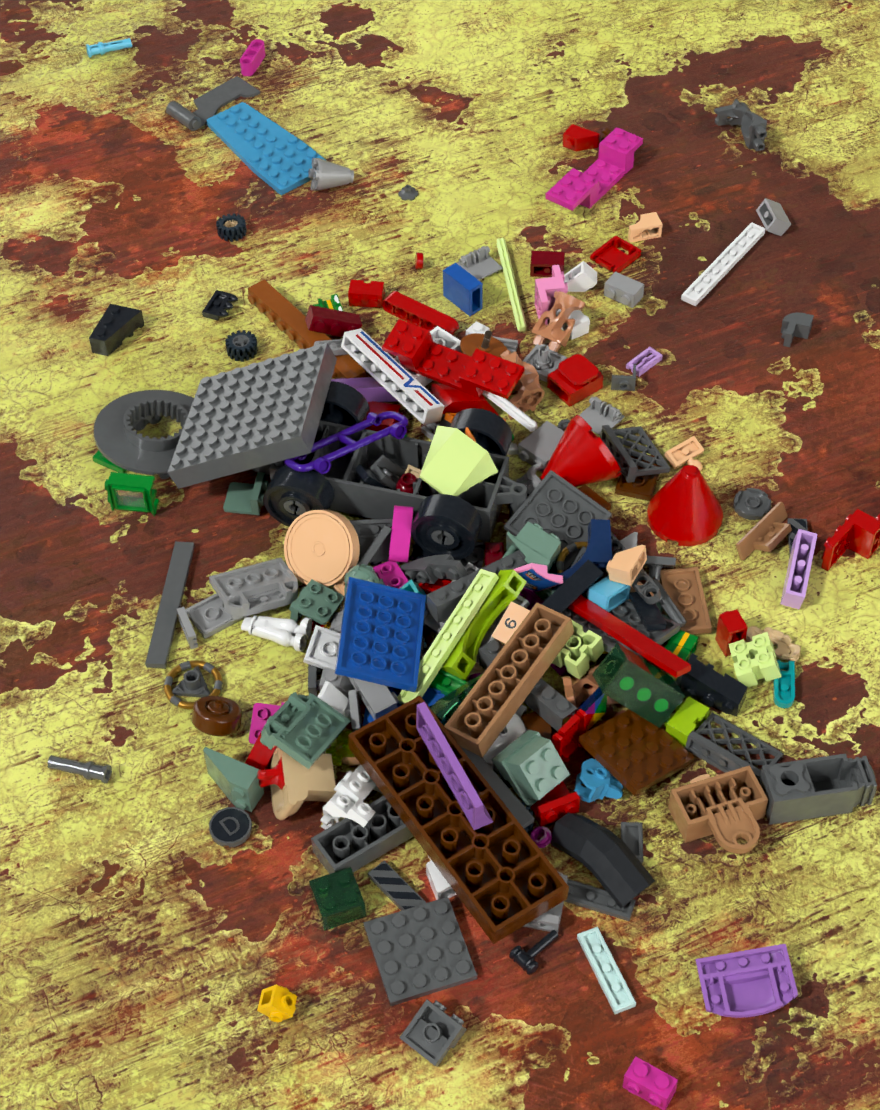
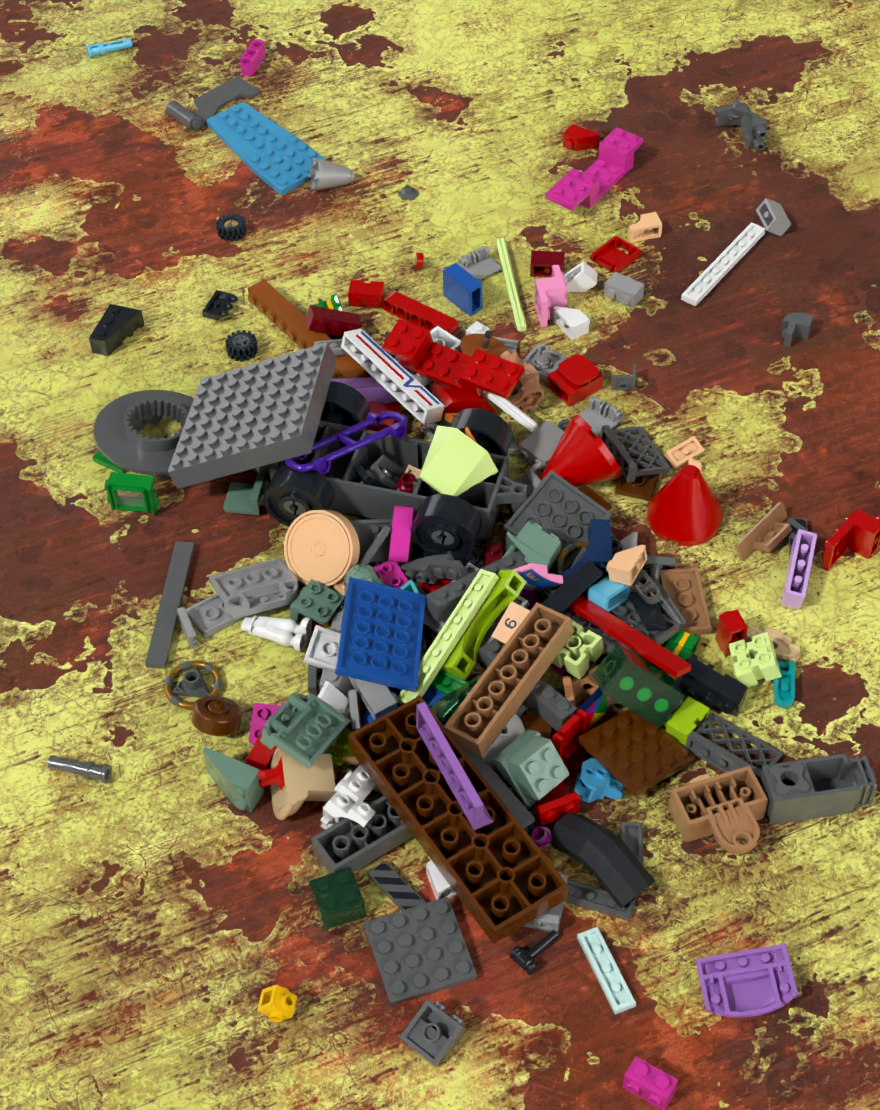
black tile [209,807,252,847] -> none
nougat hips [532,291,586,353] -> none
lavender tile [626,347,663,377] -> none
dark grey tile [733,488,771,520] -> none

